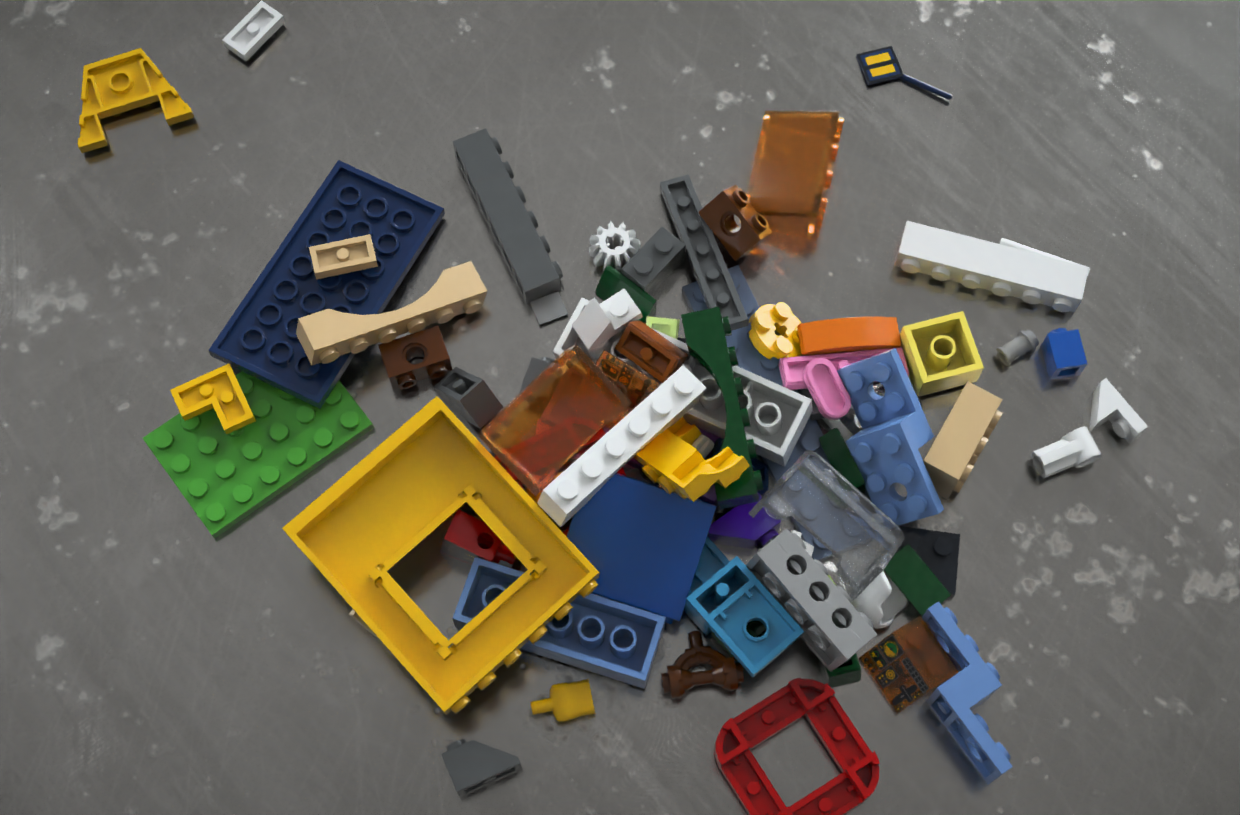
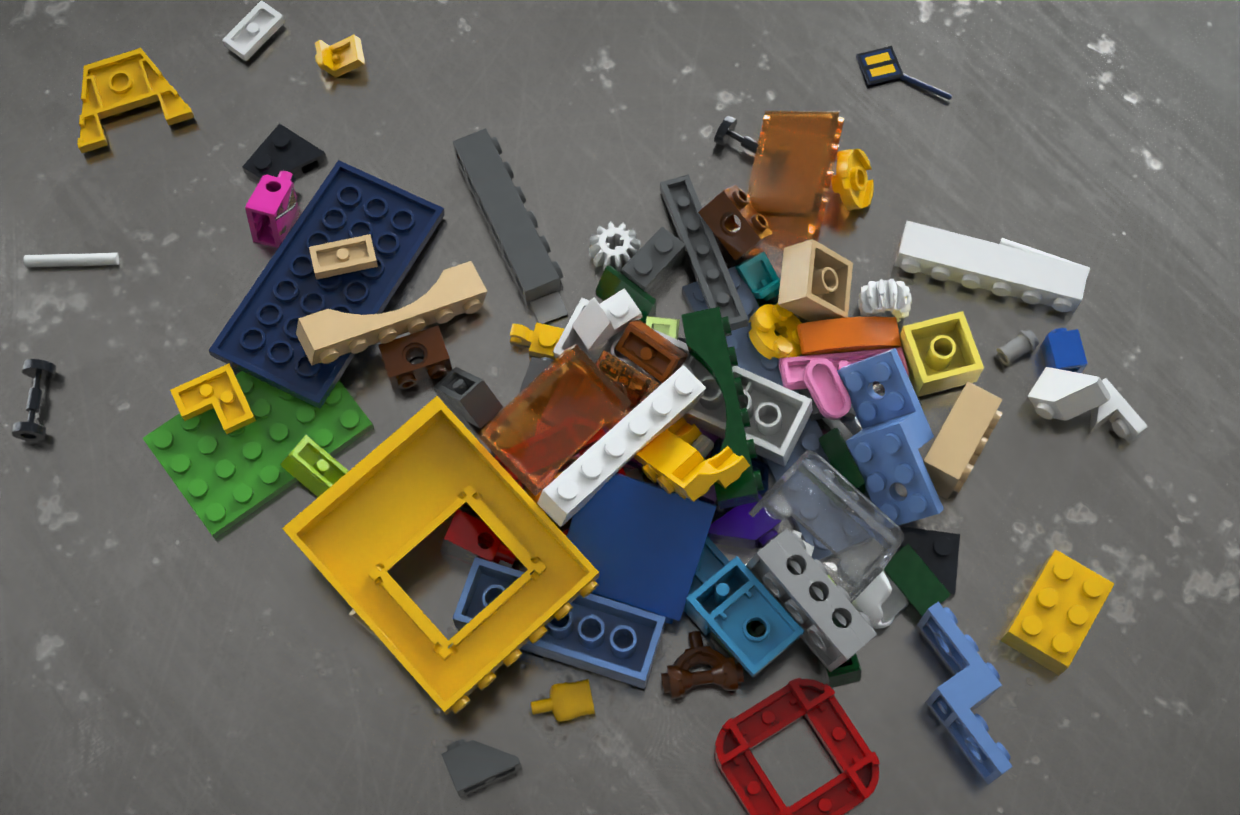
clear orange slope [859,616,959,715] -> none
white piece [1031,426,1102,479] -> none
none -> black wheel [12,359,56,441]
none -> white bar [24,253,119,267]
none -> black wing [242,123,327,182]
none -> dark pink torso [245,171,298,248]
none -> lime slope [281,435,348,497]
none -> yellow bracket [315,34,365,78]
none -> yellow plate [510,323,564,362]
none -> black wheel [714,115,791,176]
none -> teal bracket [735,251,781,301]
none -> tan brick [778,239,853,322]
none -> yellow plate [831,149,874,211]
none -> white gear [858,279,912,322]
none -> yellow brick [1000,549,1114,675]
none -> white slope [1028,367,1111,421]

